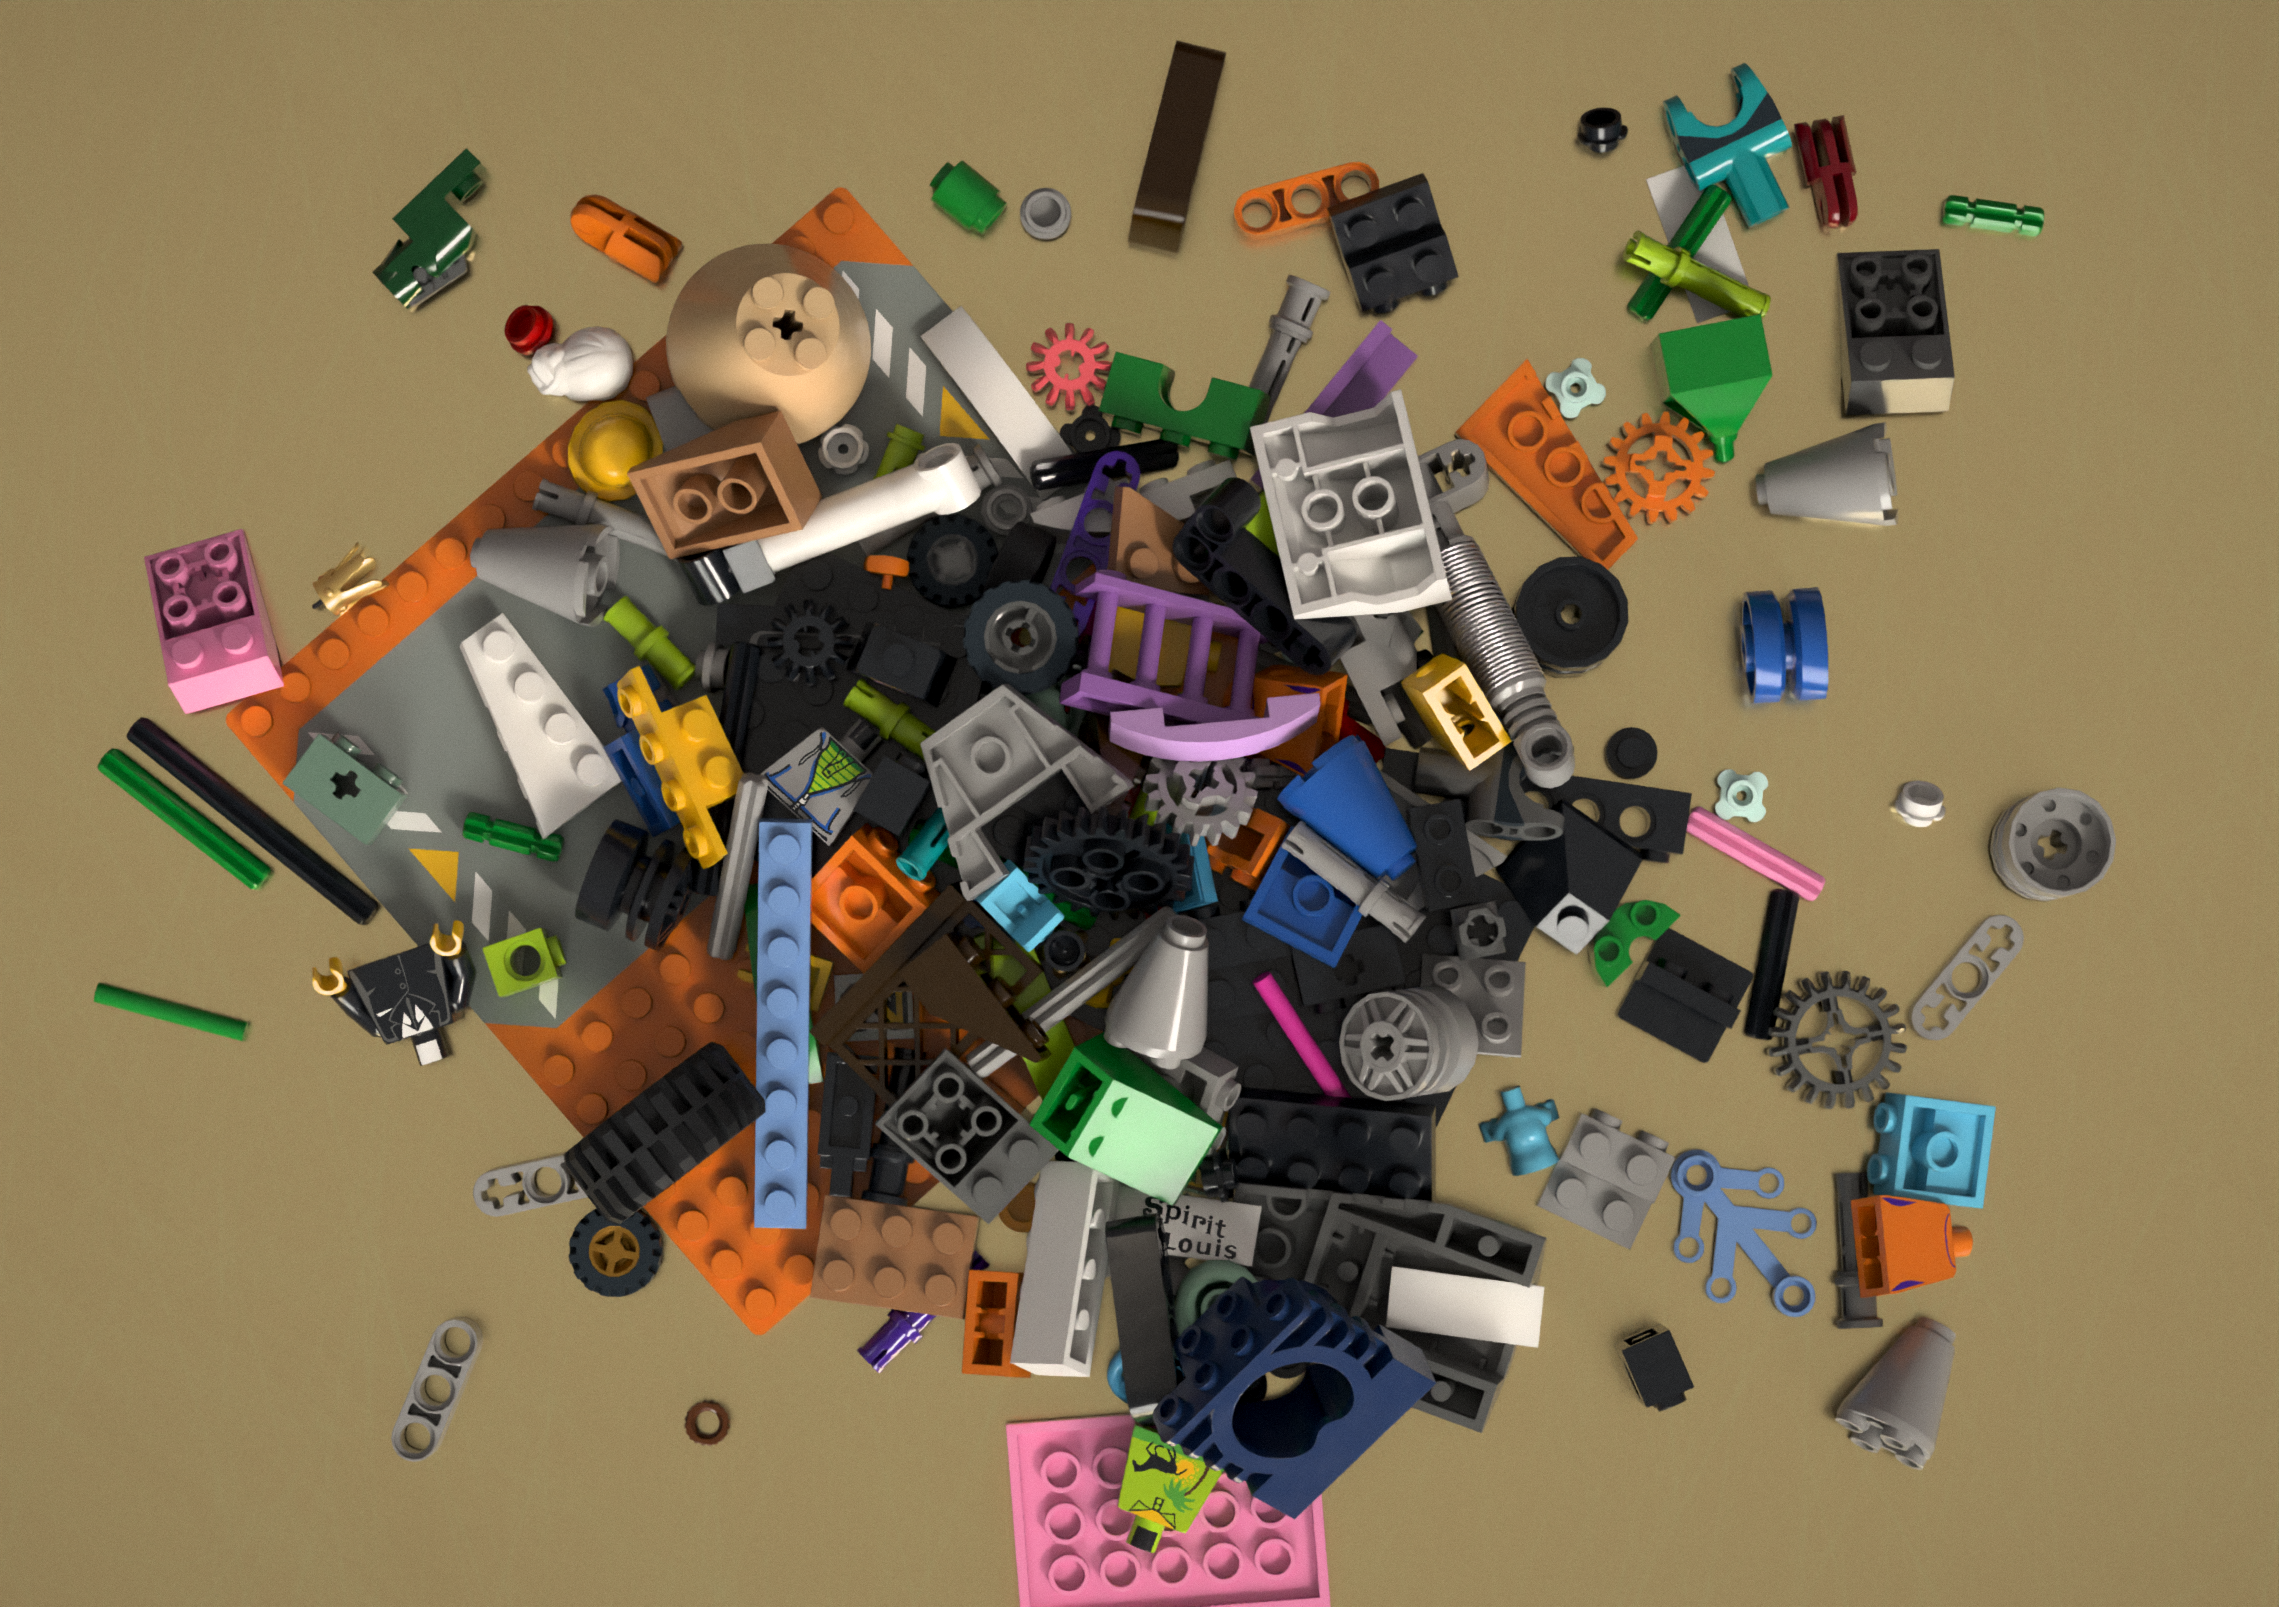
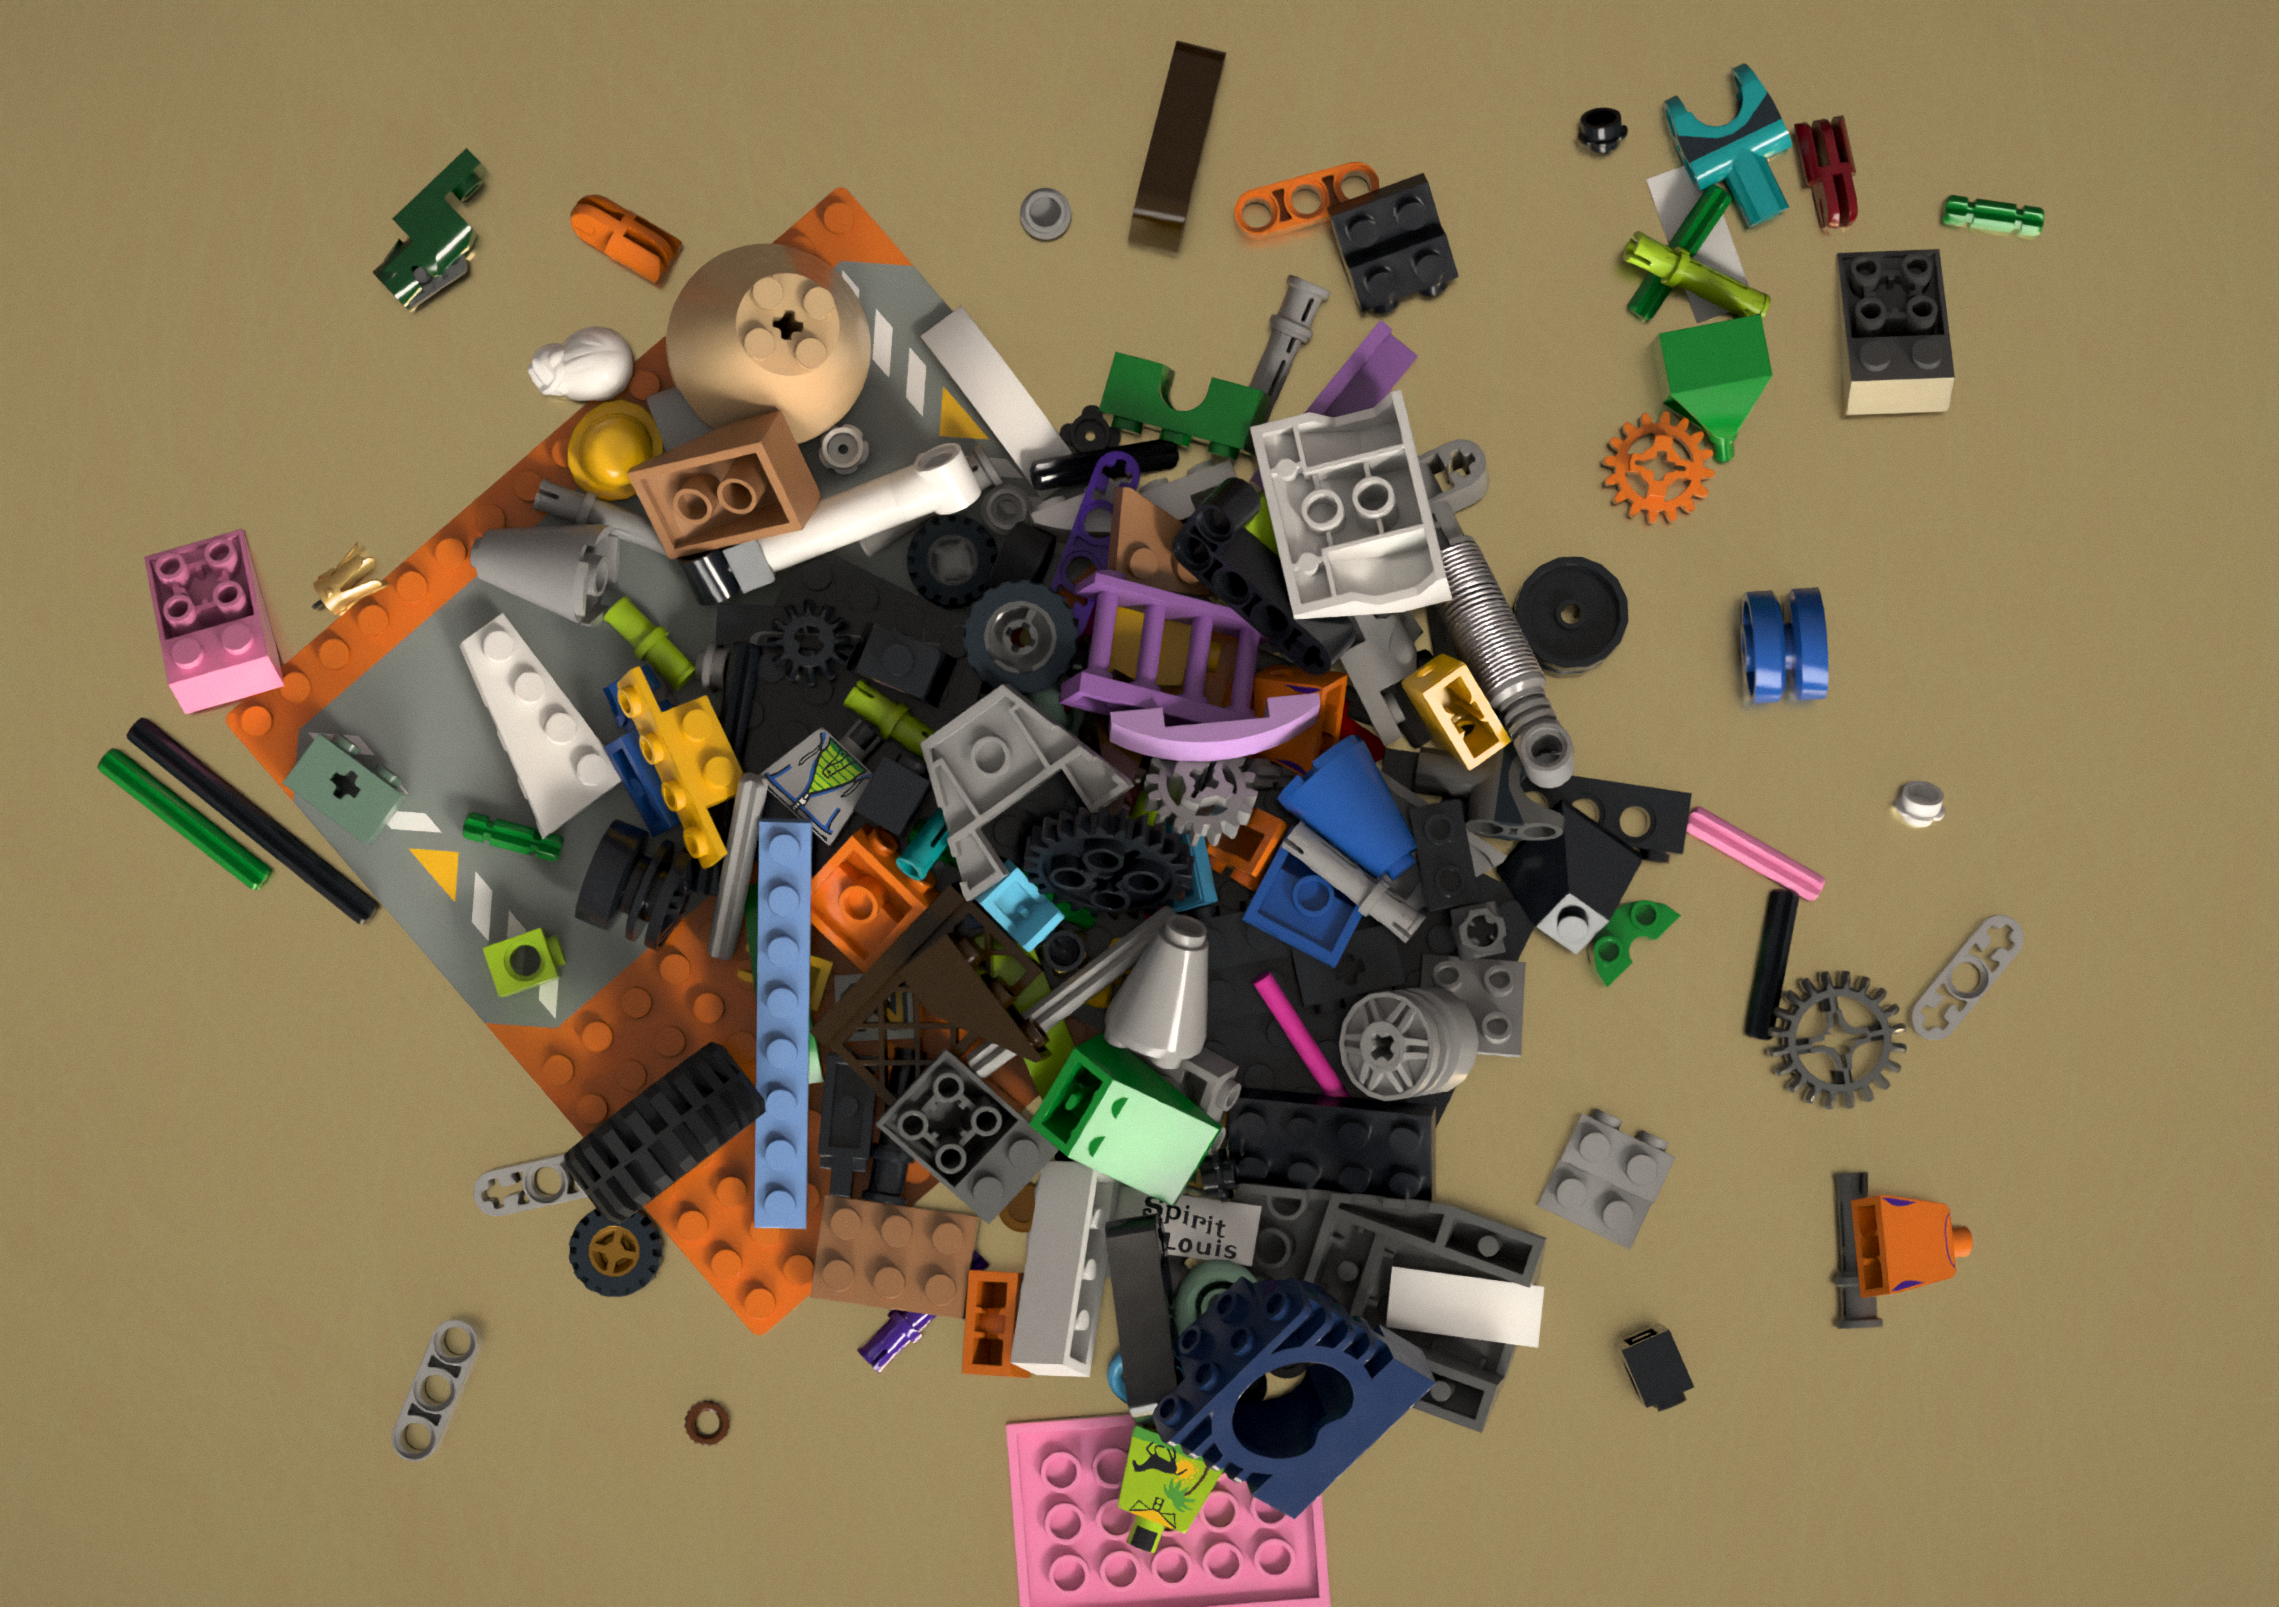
green bar [94,982,249,1042] -> none
black torso [312,920,477,1066] -> none
red plate [505,305,553,356] -> none
orange piece [863,555,909,590] -> none
lime pin [873,423,926,479] -> none
green brick [929,160,1007,235] -> none
coral gear [1026,323,1112,412] -> none
orange wing [1455,359,1638,570] -> none
medium azure piece [1479,1086,1560,1176] -> none
light aqua plate [1545,358,1606,418] -> none
black plate [1606,727,1658,779] -> none
black bracket [1617,928,1753,1063] -> none
medium blue plant [1670,1149,1817,1317] -> none
light aqua plate [1715,769,1768,822] -> none
light grey cone [1756,422,1898,526] -> none
light grey cone [1835,1317,1956,1470] -> none
medium azure plate [1867,1092,1996,1209] -> none
light grey wheel [1990,787,2116,901] -> none

